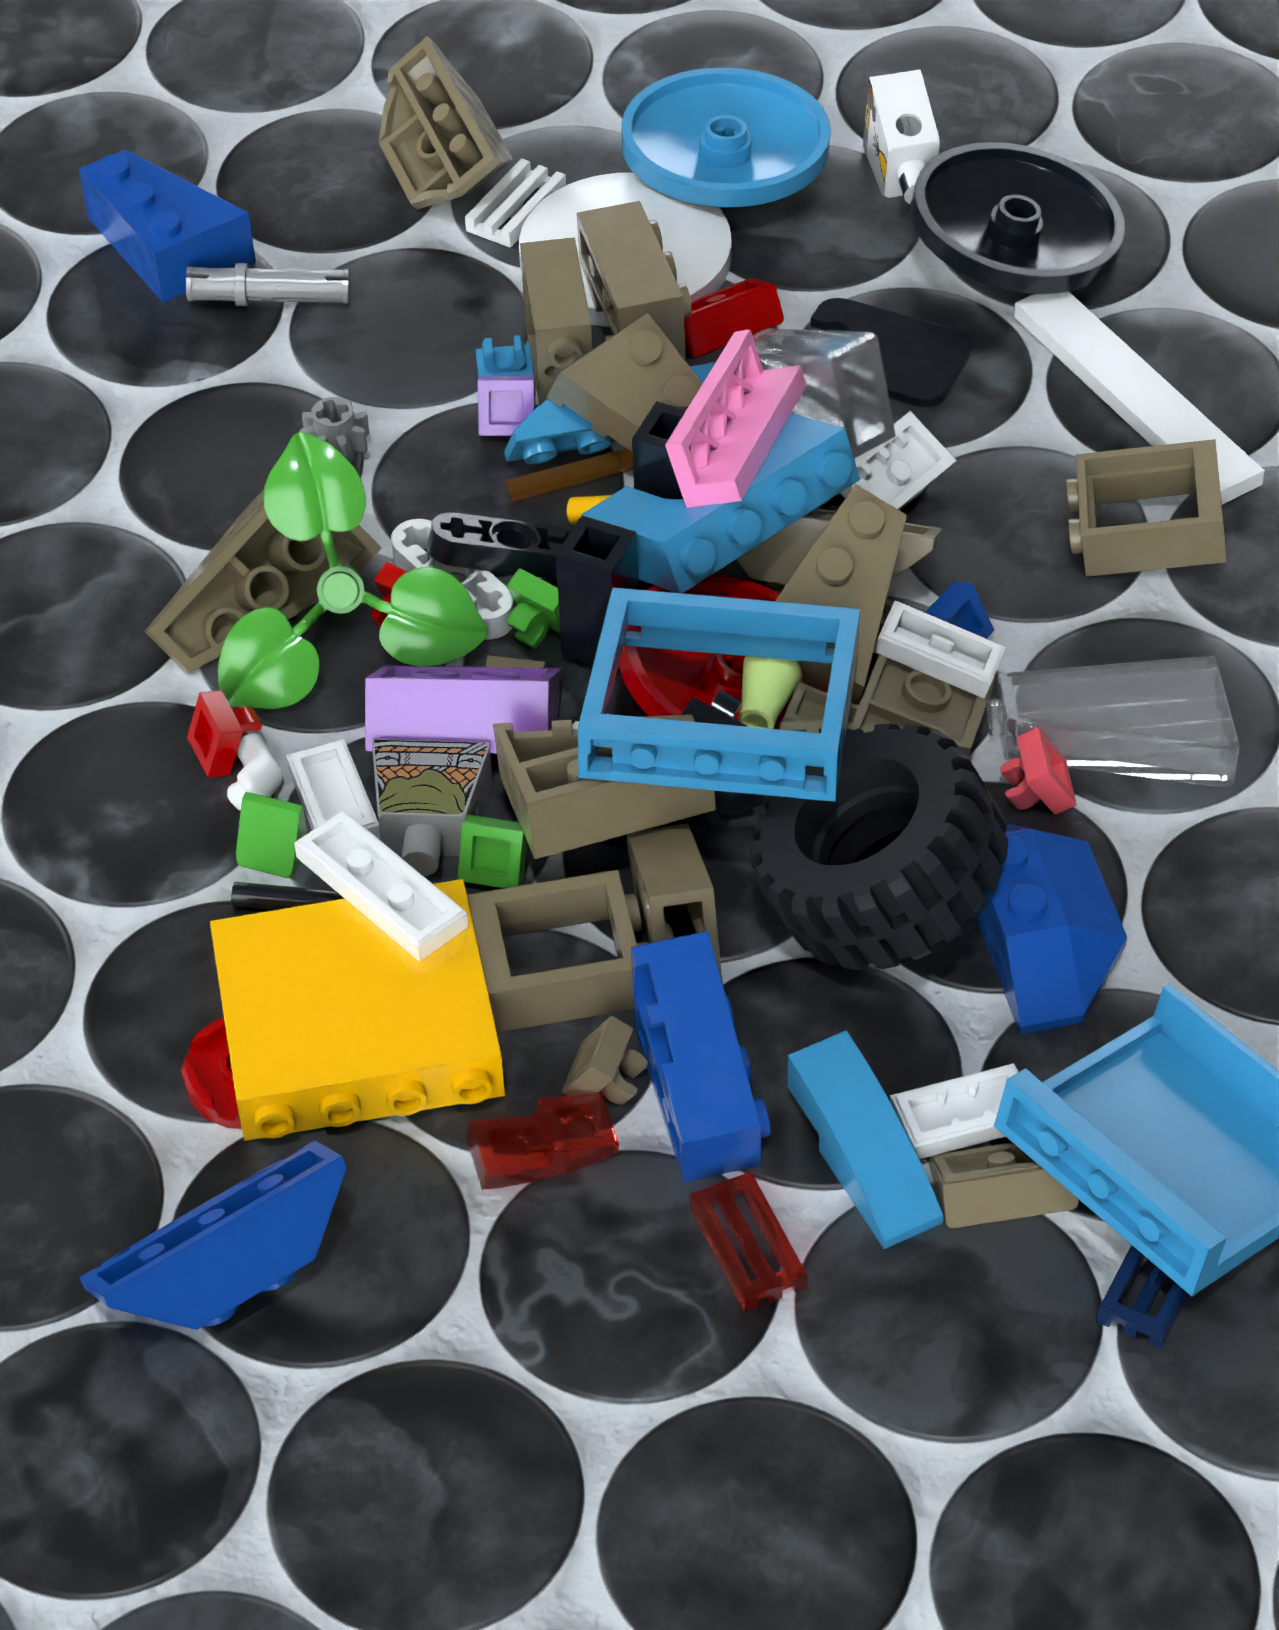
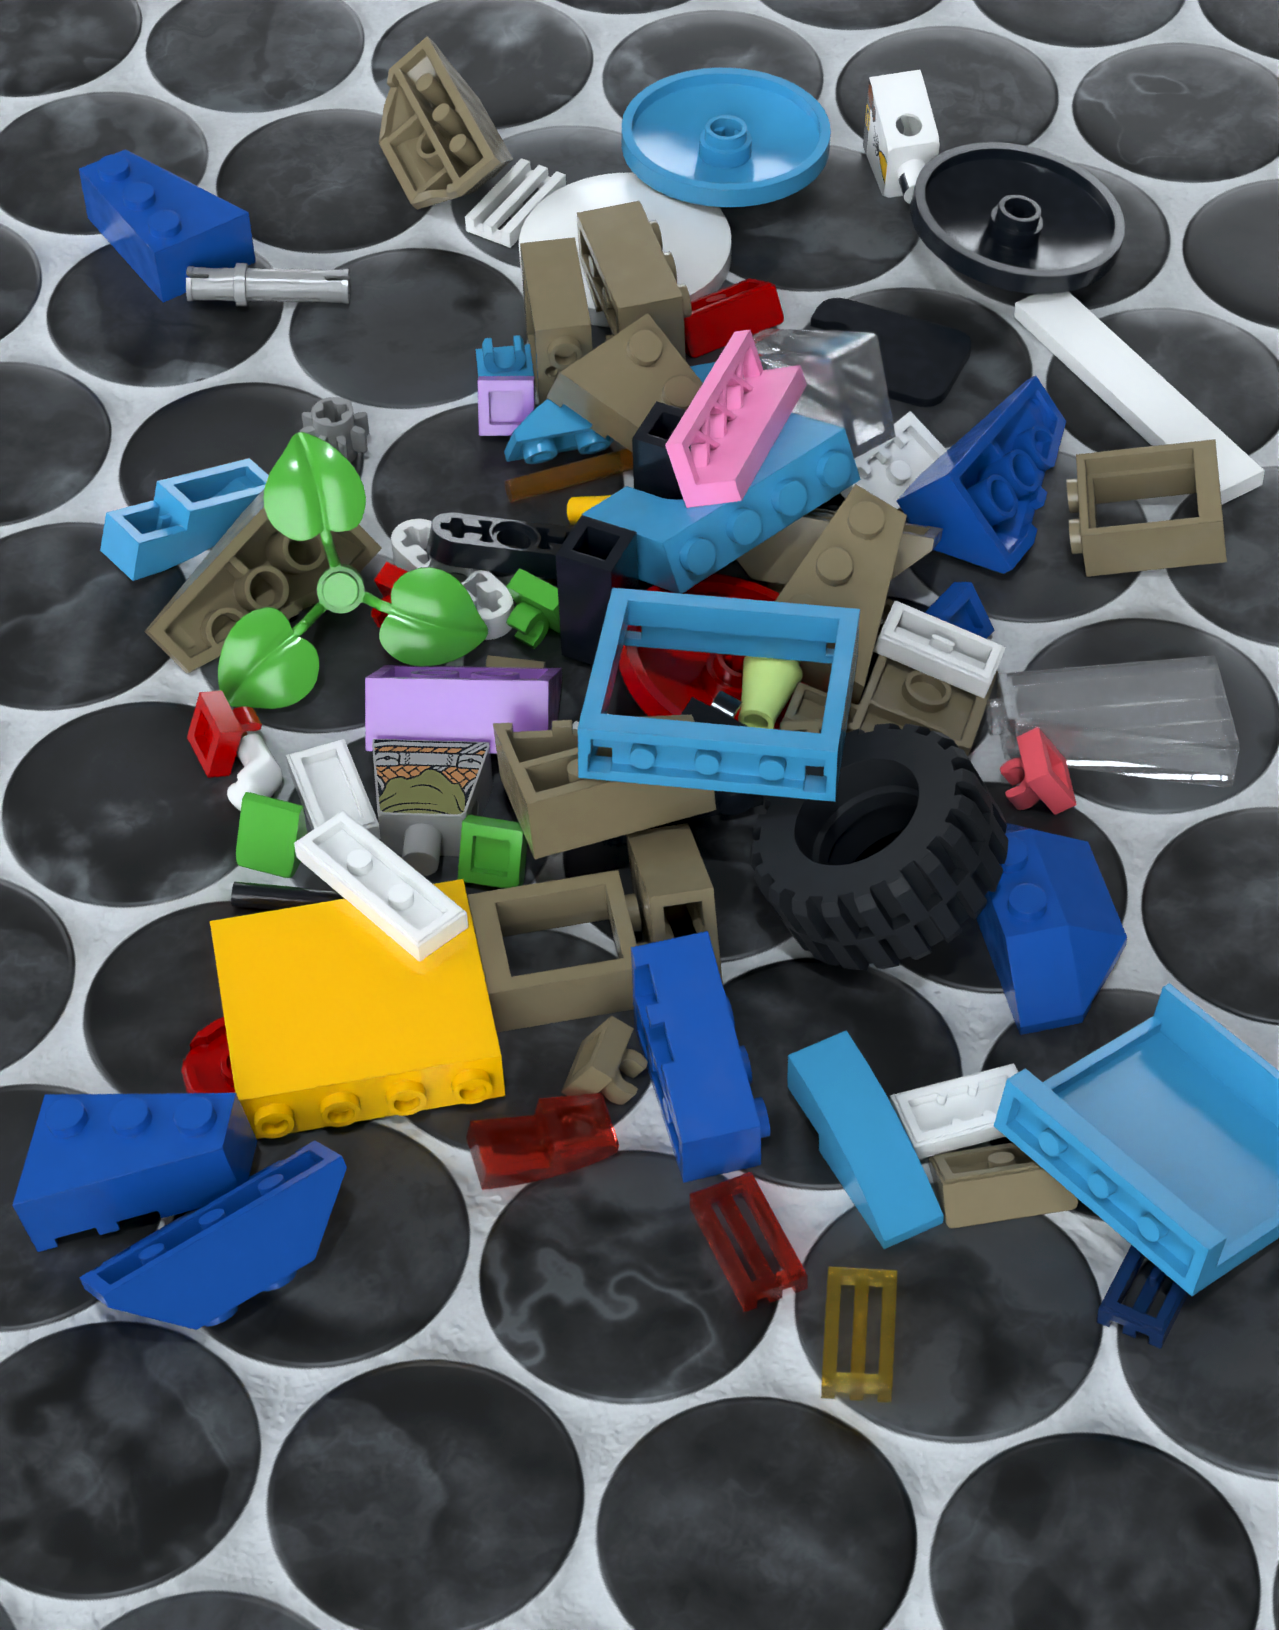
none -> blue wedge [12,1093,257,1252]
none -> dark azure slope [100,458,269,581]
none -> clear yellow tile [821,1266,897,1403]
none -> blue wedge [896,375,1066,574]

